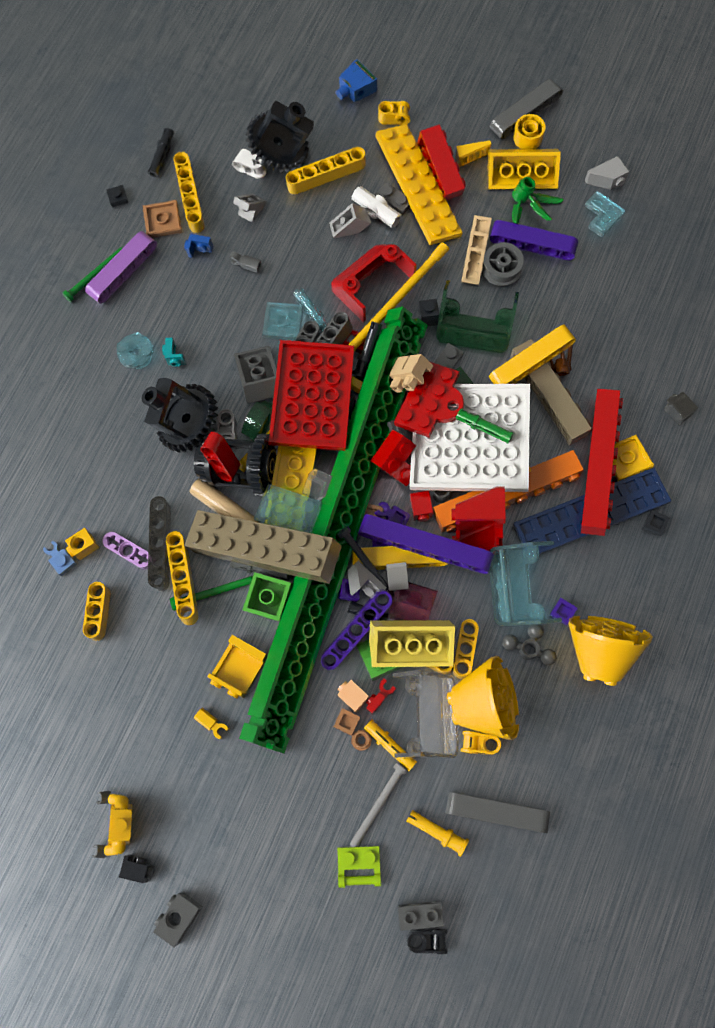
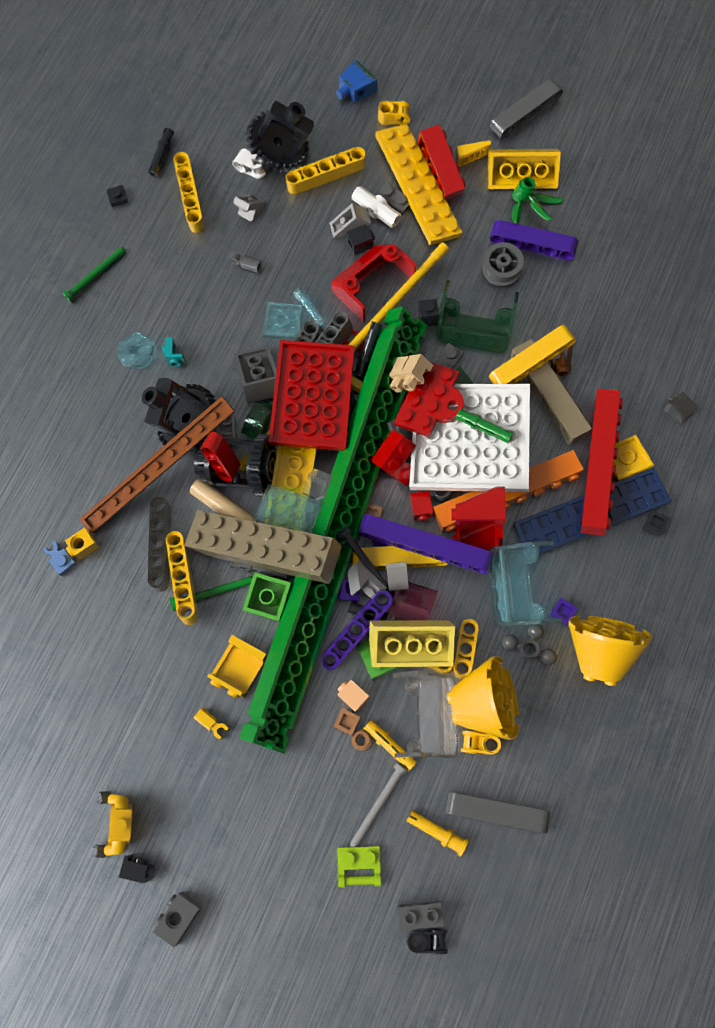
yellow beam [83,582,111,641] -> none
medium lavender beam [85,231,157,304] -> none
lavender beam [103,532,154,569] -> none
medium nougat tile [143,200,182,238] -> none
blue bracket [184,233,214,258] -> none
red plate [366,678,396,715] -> none
dark purple plate [375,502,410,525] -> none
tan slope [461,215,492,285] -> none
yellow piece [514,114,545,149] -> none
light grey slope [585,156,629,190] -> none
clear light blue plate [585,191,625,238] -> none
none -> dark orange plate [79,396,236,534]
none -> black brick [347,224,375,255]

